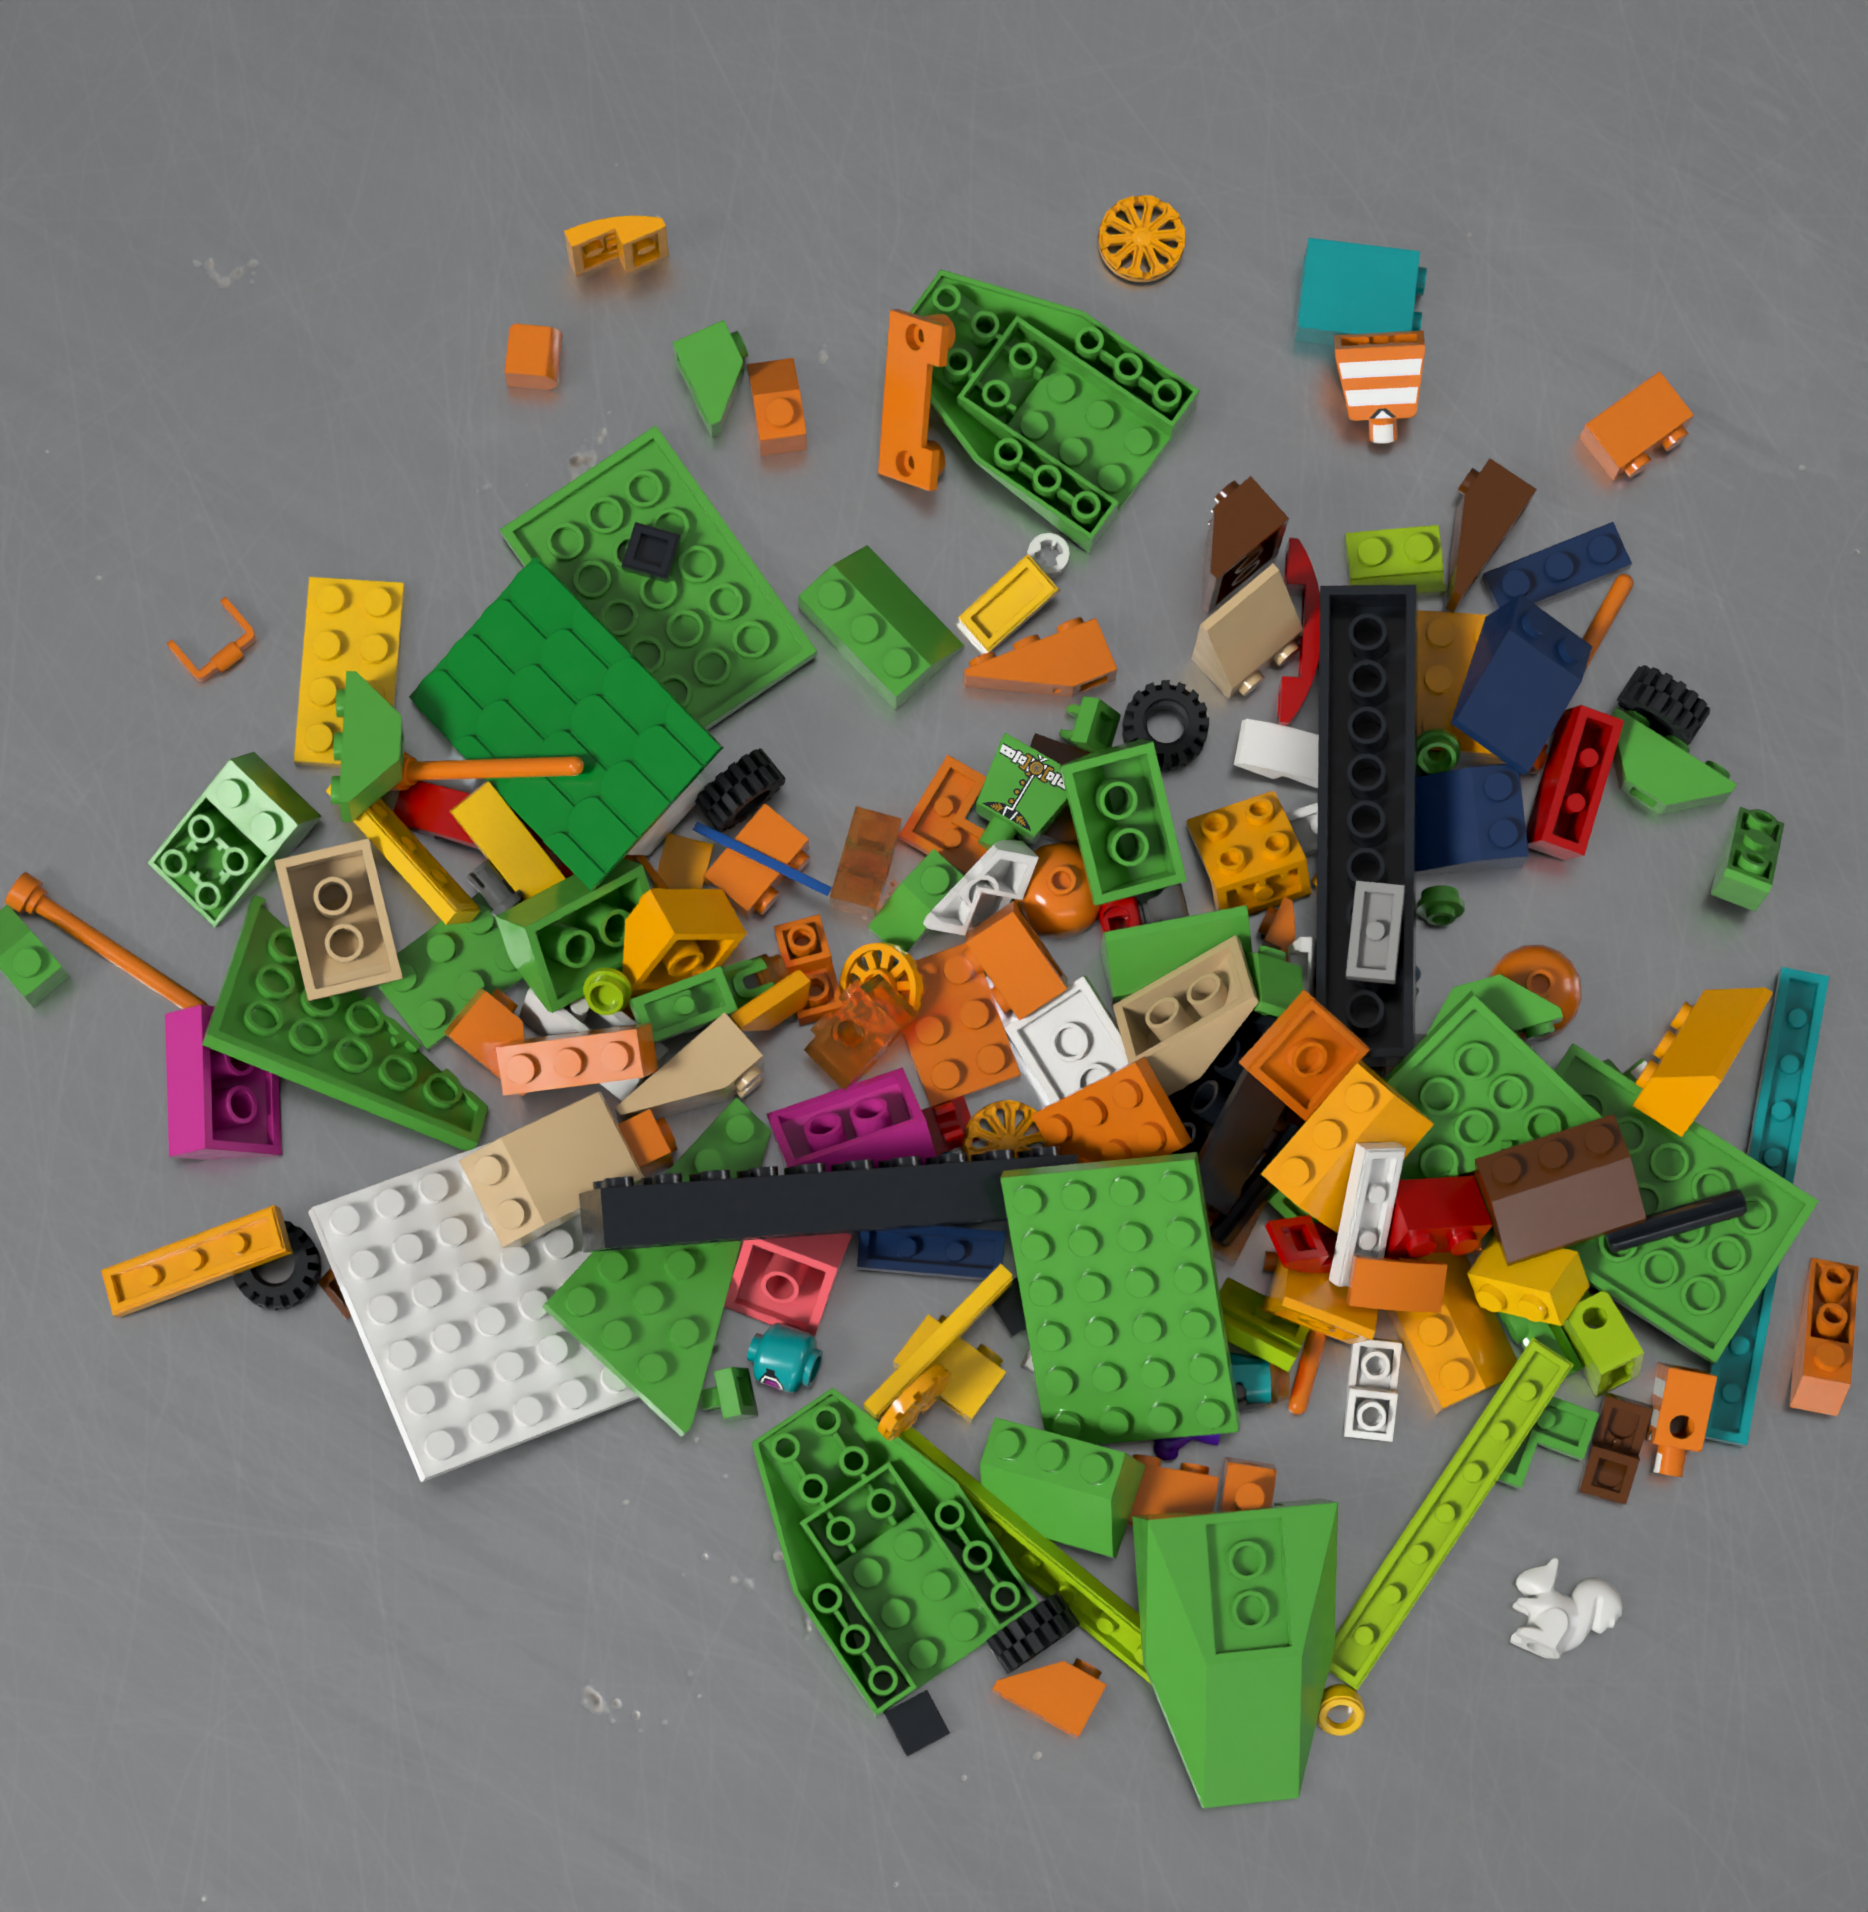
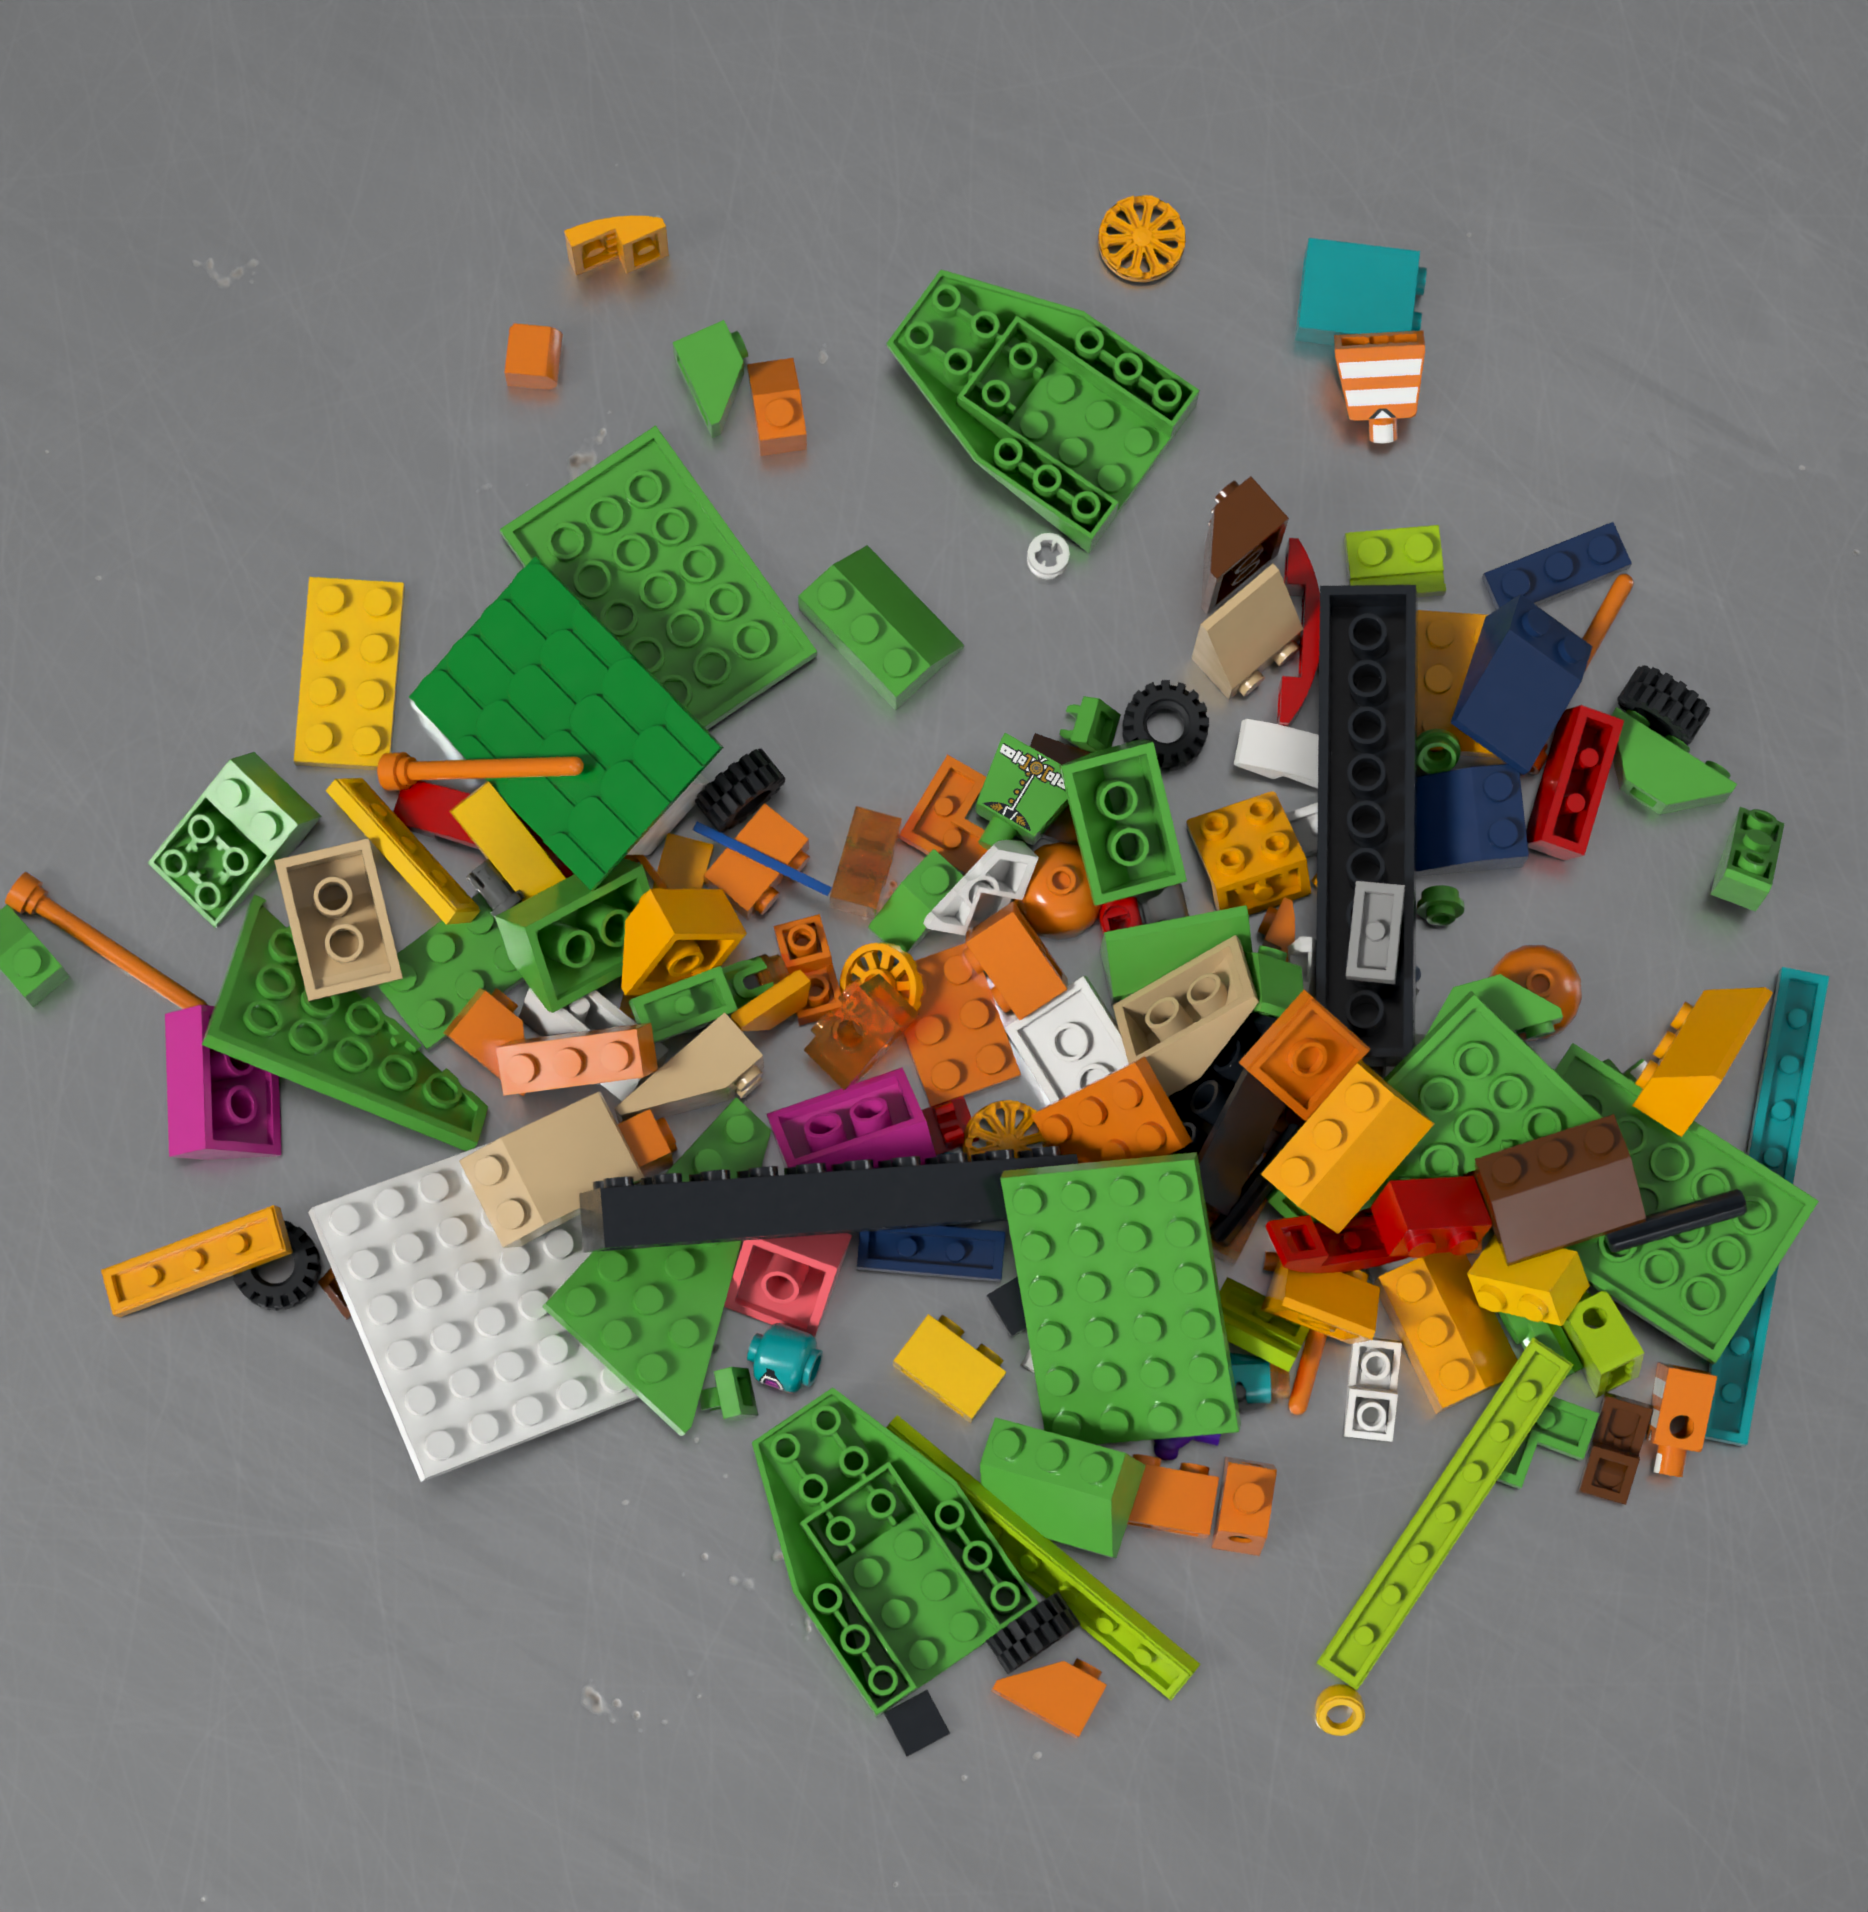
orange piece [166,596,256,682] -> none
bright green slope [331,671,405,822] -> none
lime plate [583,967,632,1015] -> none
black tile [621,522,681,583] -> none
yellow tile [863,1263,1013,1420] -> none
light orange wheel [877,1363,952,1441] -> none
orange brick [878,309,955,491] -> none
yellow tile [958,554,1061,652] -> none
orange slope [963,617,1118,697] -> none
bright green wedge [1132,1498,1338,1808] -> none
white tile [1329,1142,1406,1287] -> none
orange slope [1346,1254,1448,1313] -> none
reddish brown slope [1445,459,1537,613] -> none
white animal [1510,1558,1623,1659] -> none
orange brick [1579,371,1694,481] -> none
orange slope [1790,1257,1859,1416] -> none

